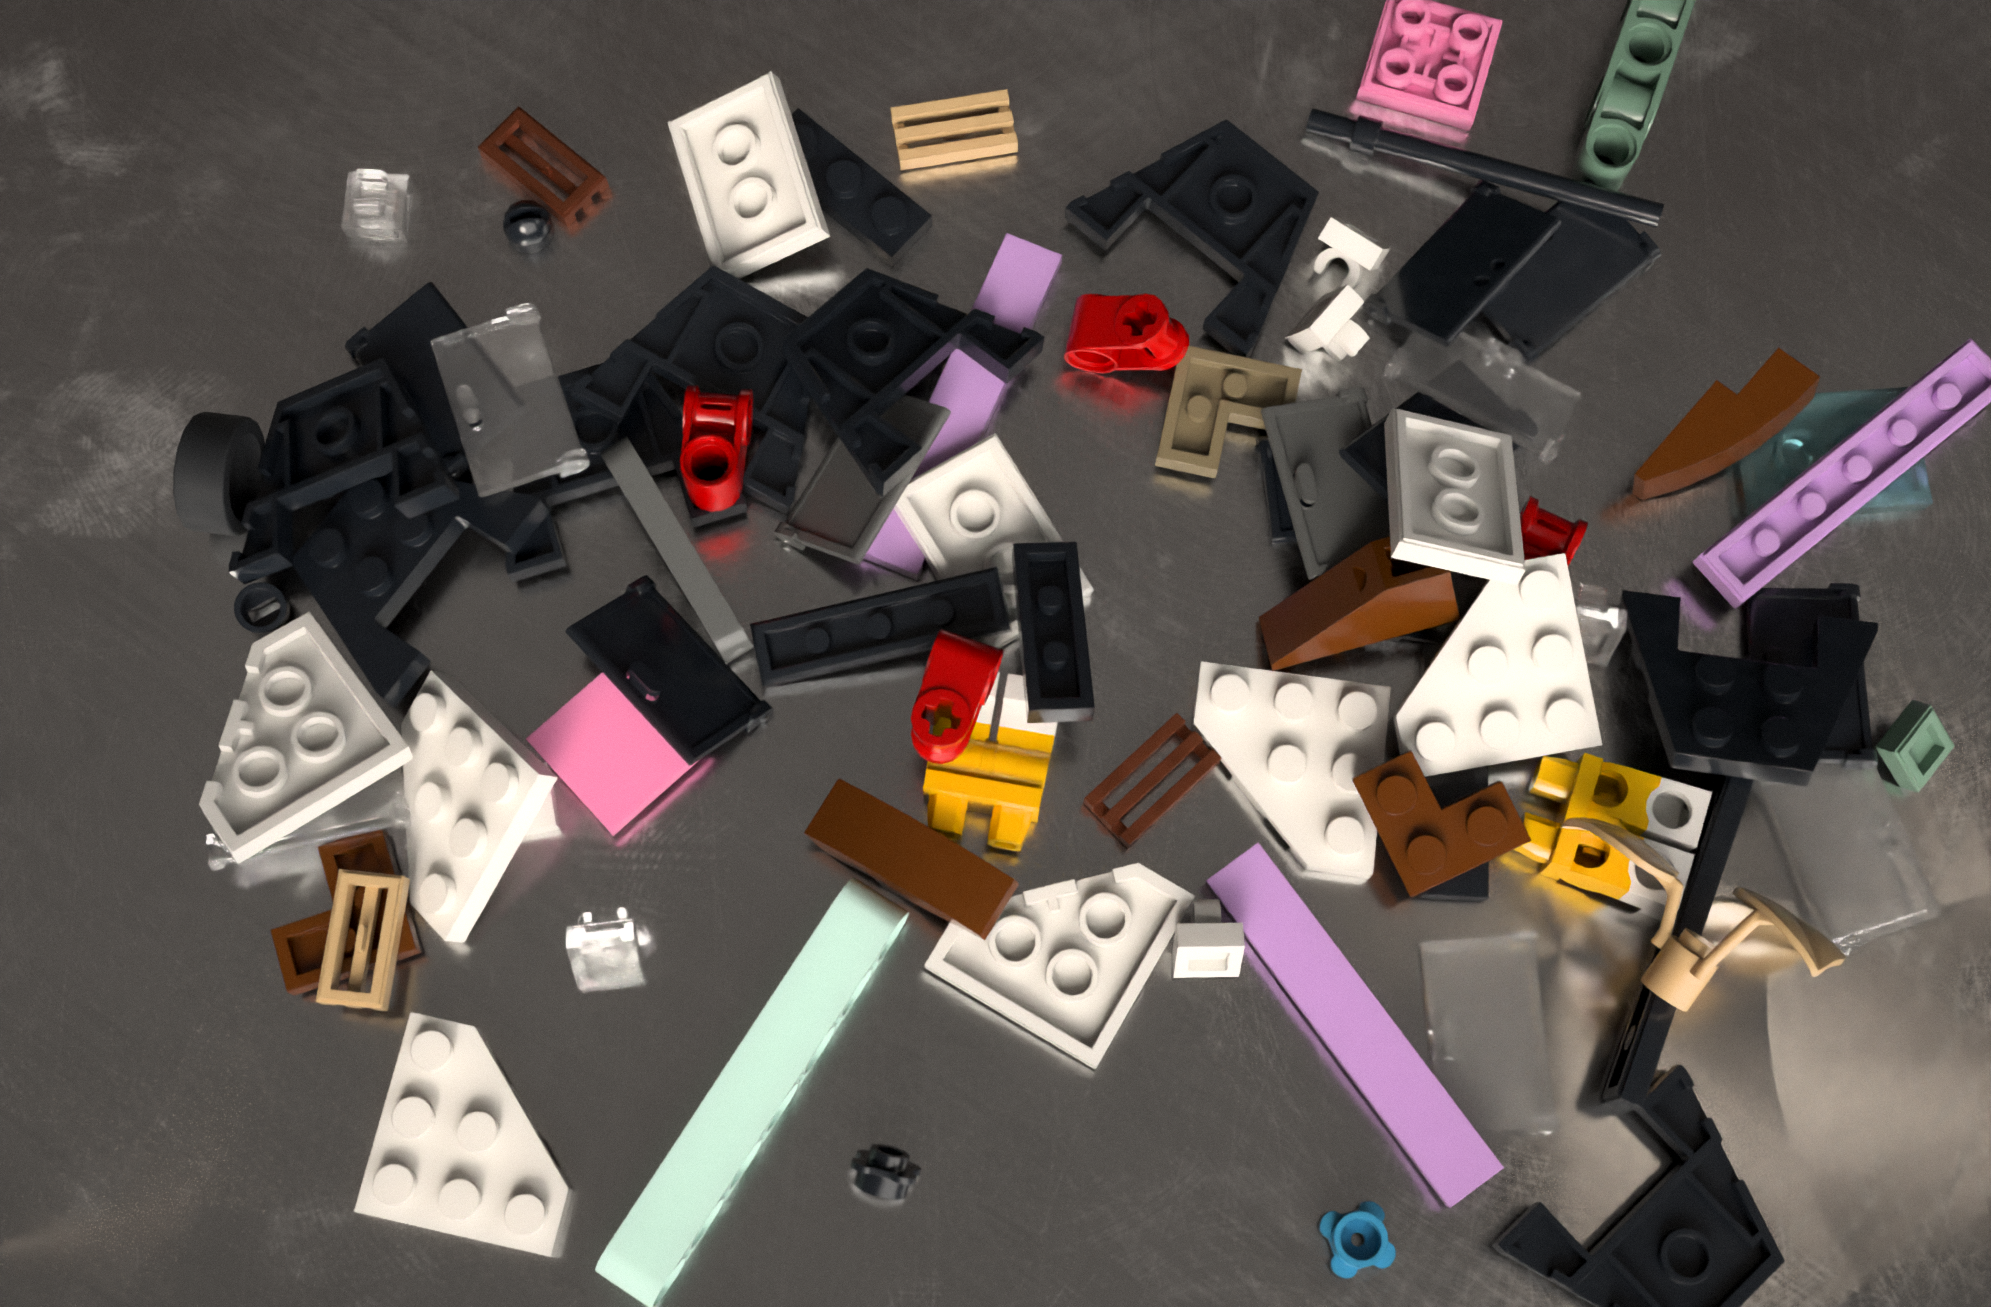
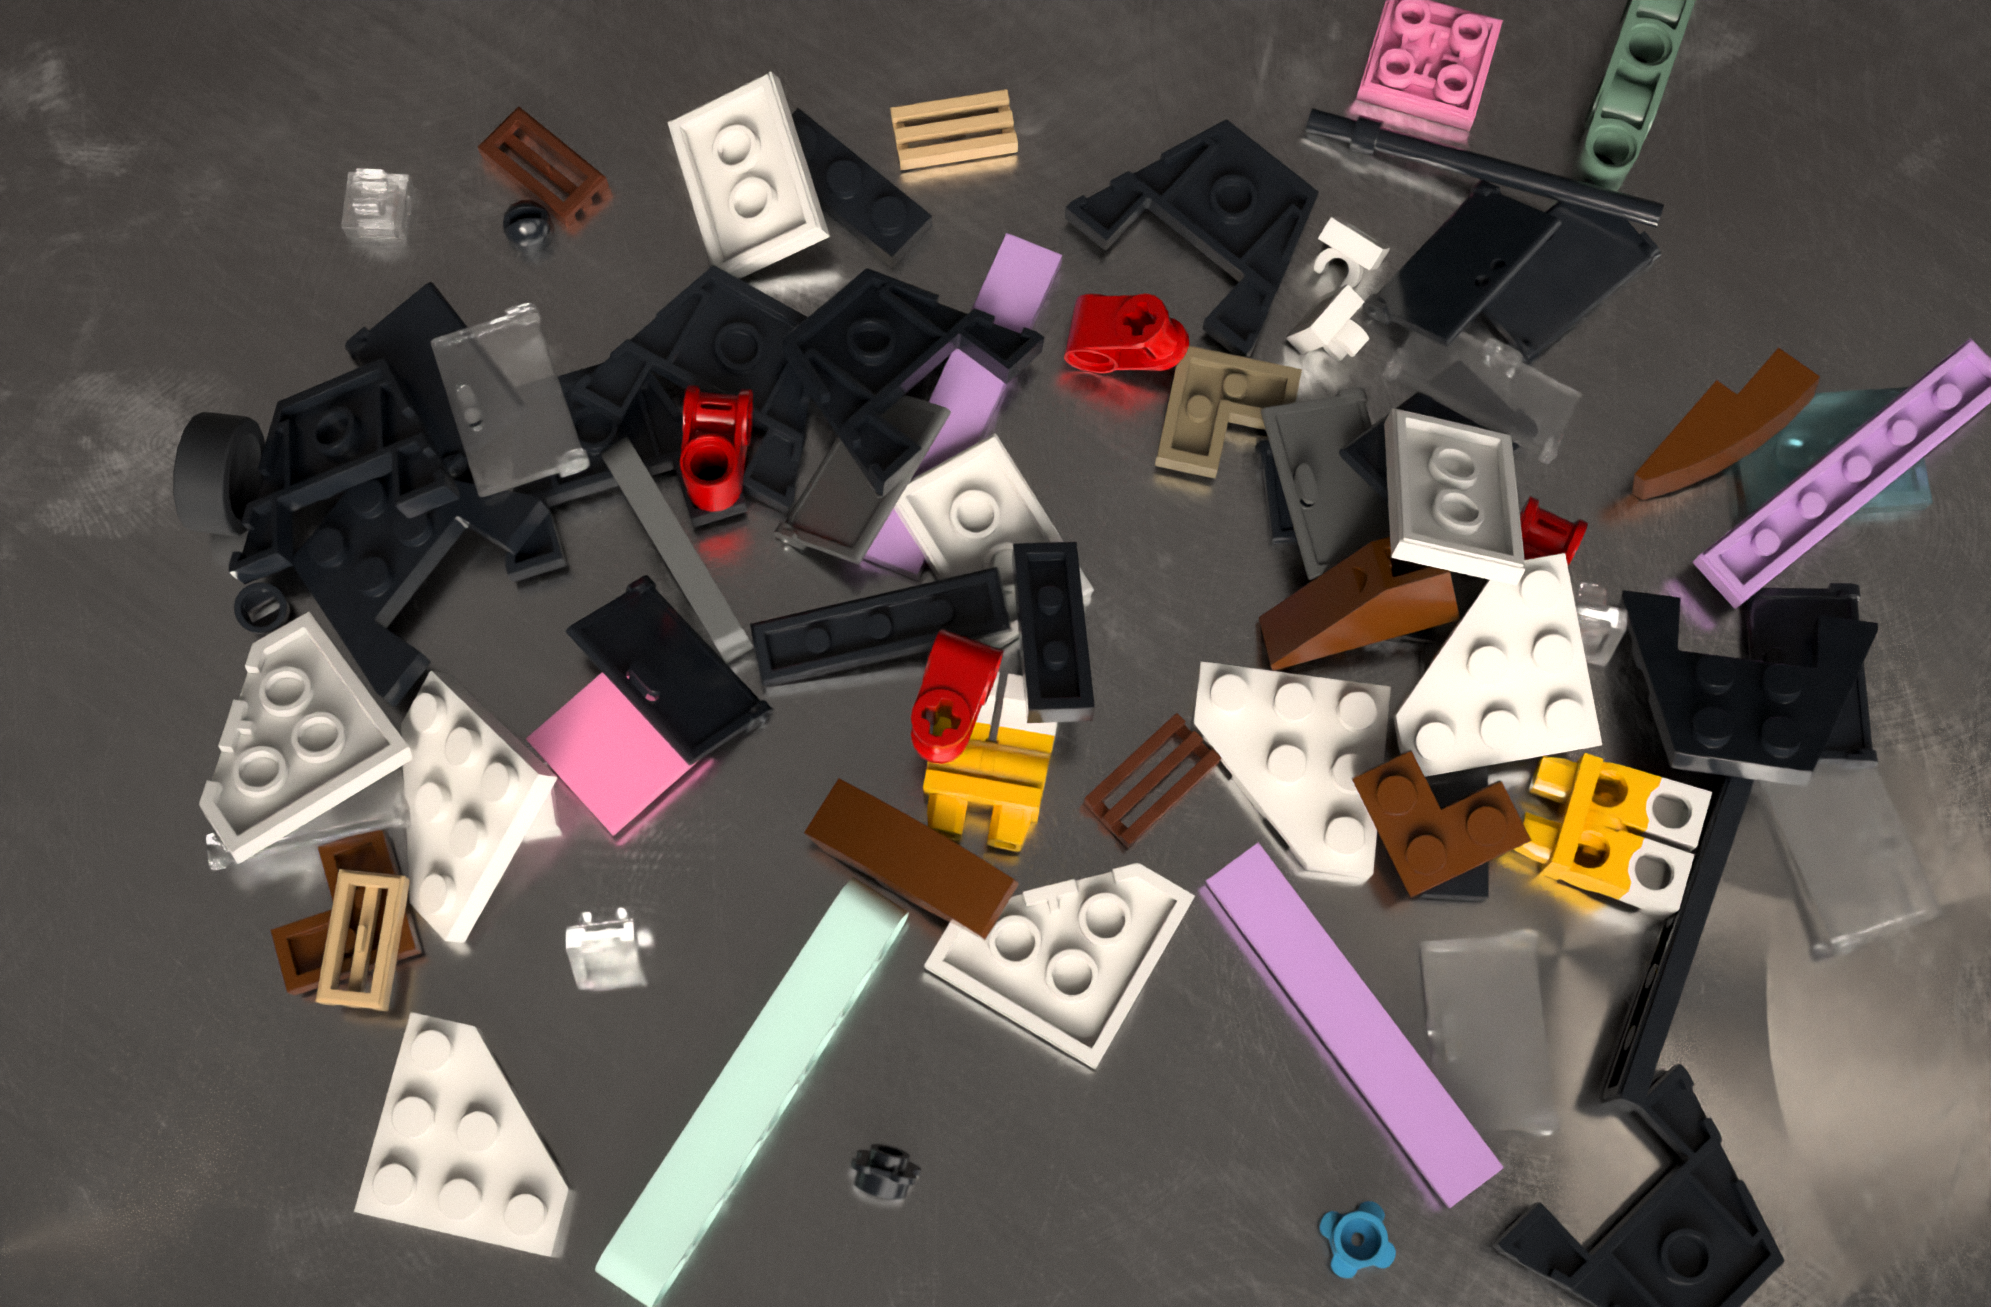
white tile [1172,899,1245,978] -> none
tan plant [1561,817,1847,1012] -> none
sand green tile [1875,700,1955,793] -> none

